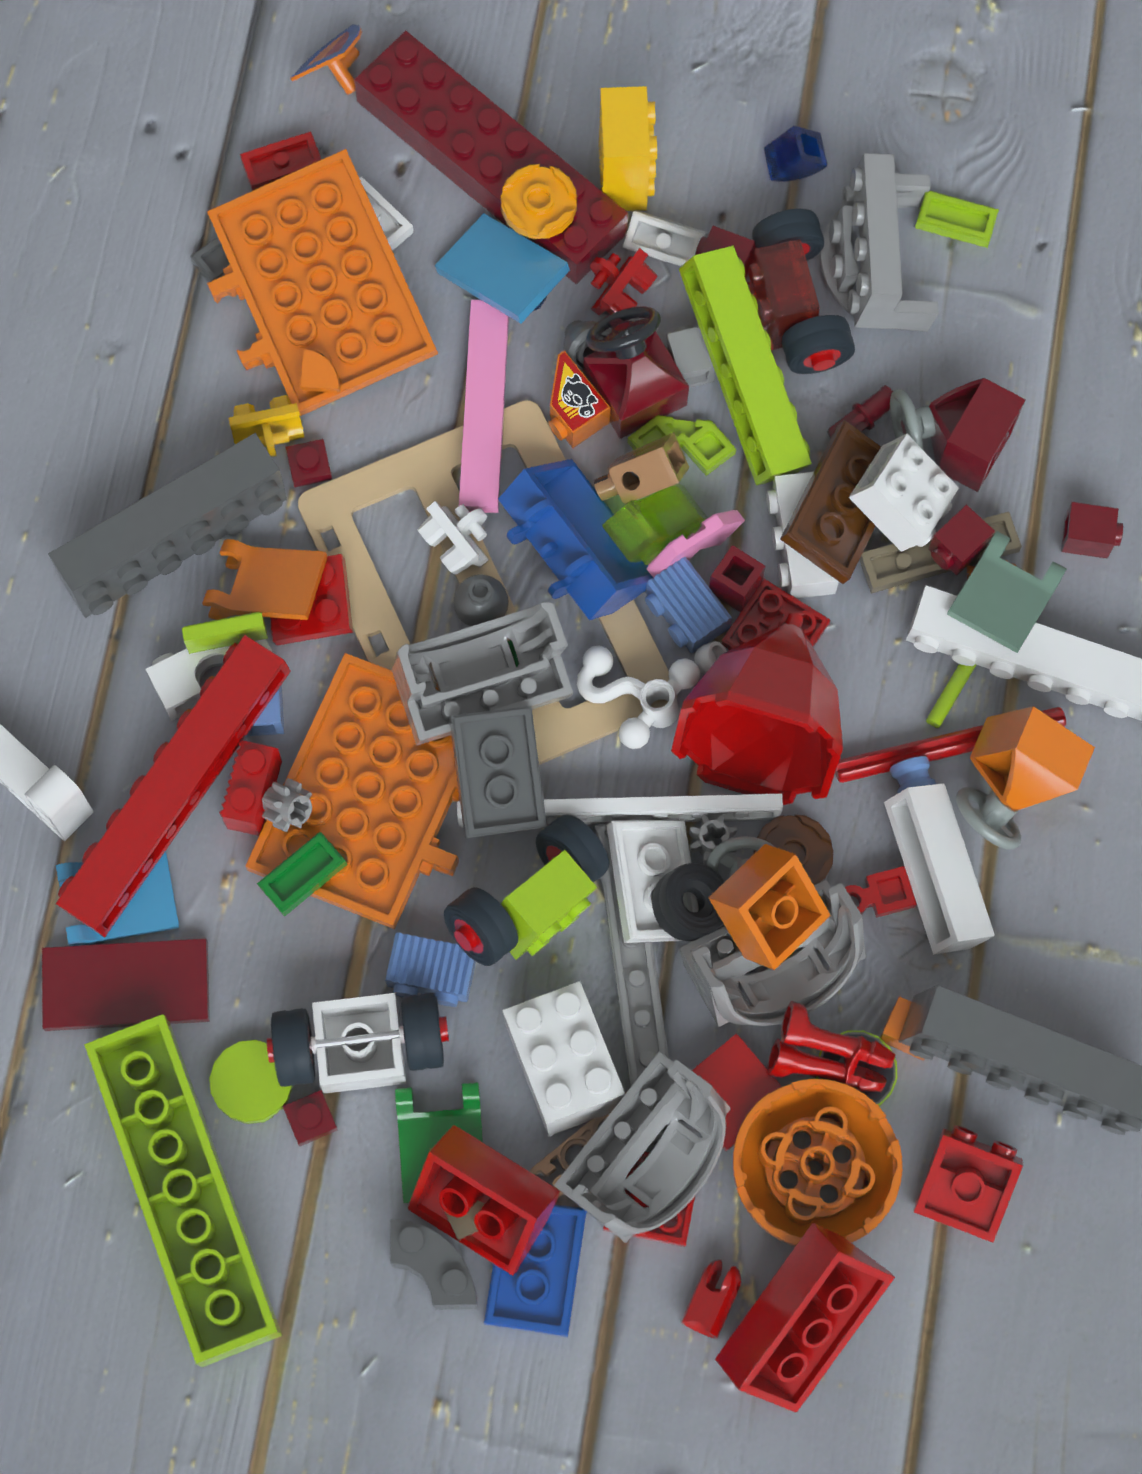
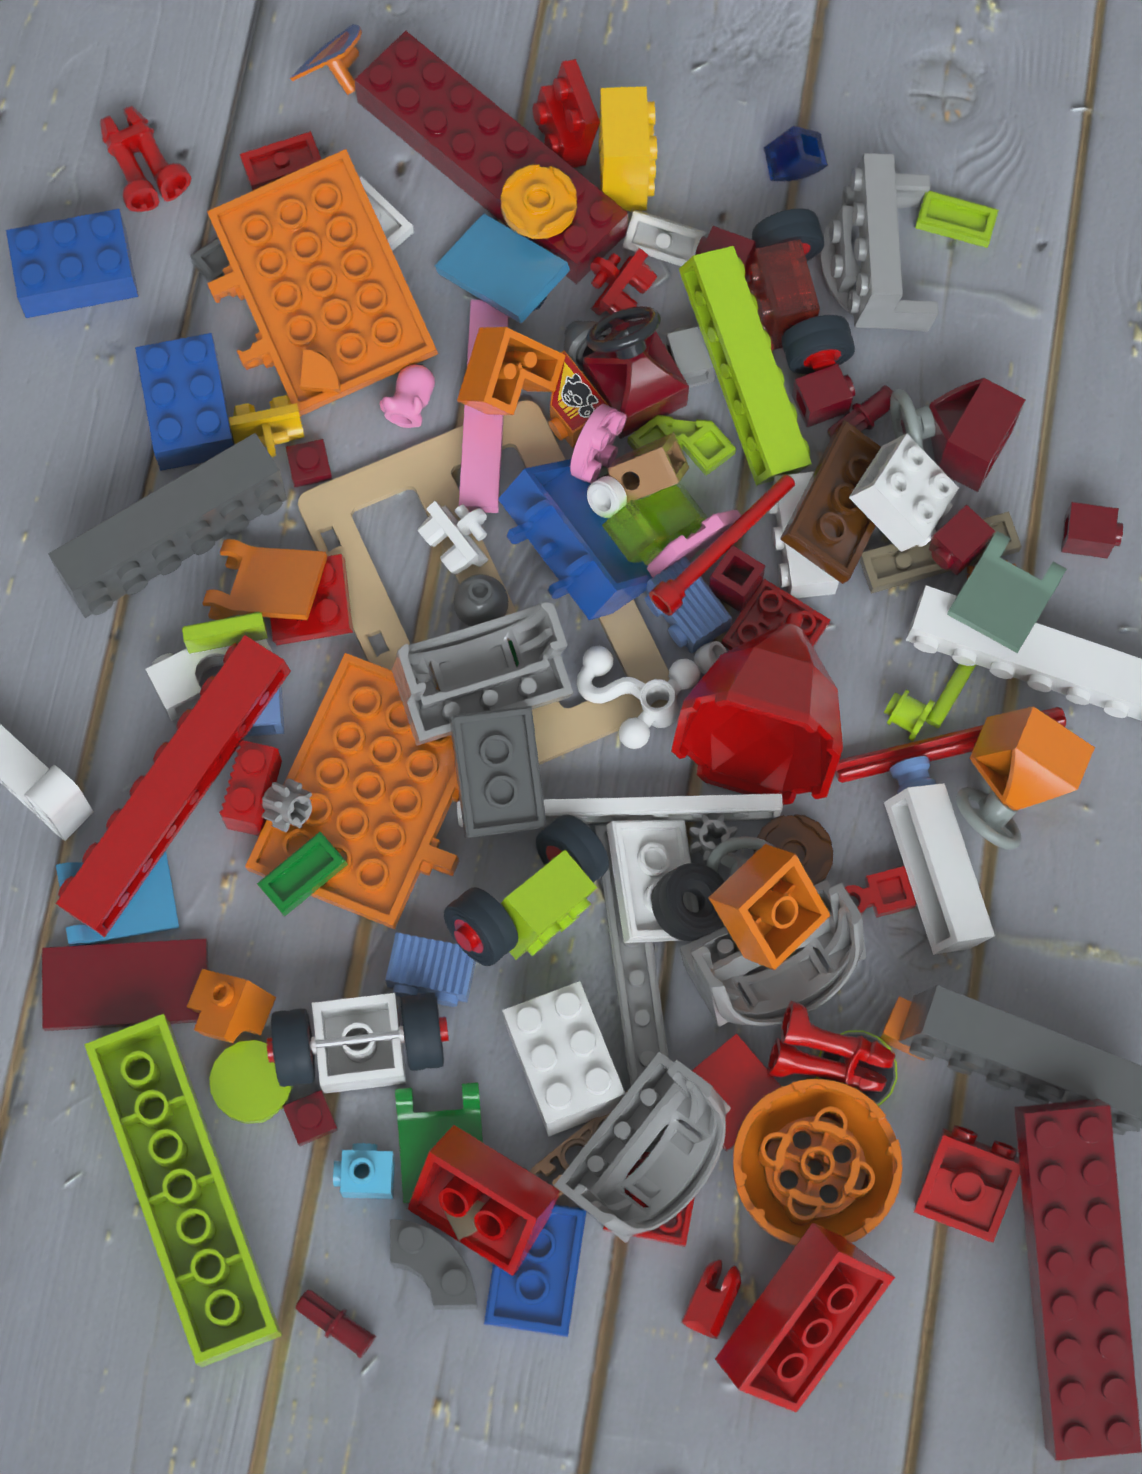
none -> blue brick [6,209,139,318]
none -> red piece [100,106,191,212]
none -> blue brick [135,333,234,471]
none -> orange brick [187,969,276,1044]
none -> dark red axle [295,1289,376,1358]
none -> medium azure brick [333,1143,395,1199]
none -> bright pink animal [379,364,435,428]
none -> orange brick [457,327,566,415]
none -> red plate [532,59,600,168]
none -> bright pink tile [570,404,627,483]
none -> white tile [587,476,627,518]
none -> red piece [649,475,795,616]
none -> dark red brick [792,364,855,428]
none -> lime brick [883,689,935,742]
none -> dark red brick [1014,1099,1142,1461]

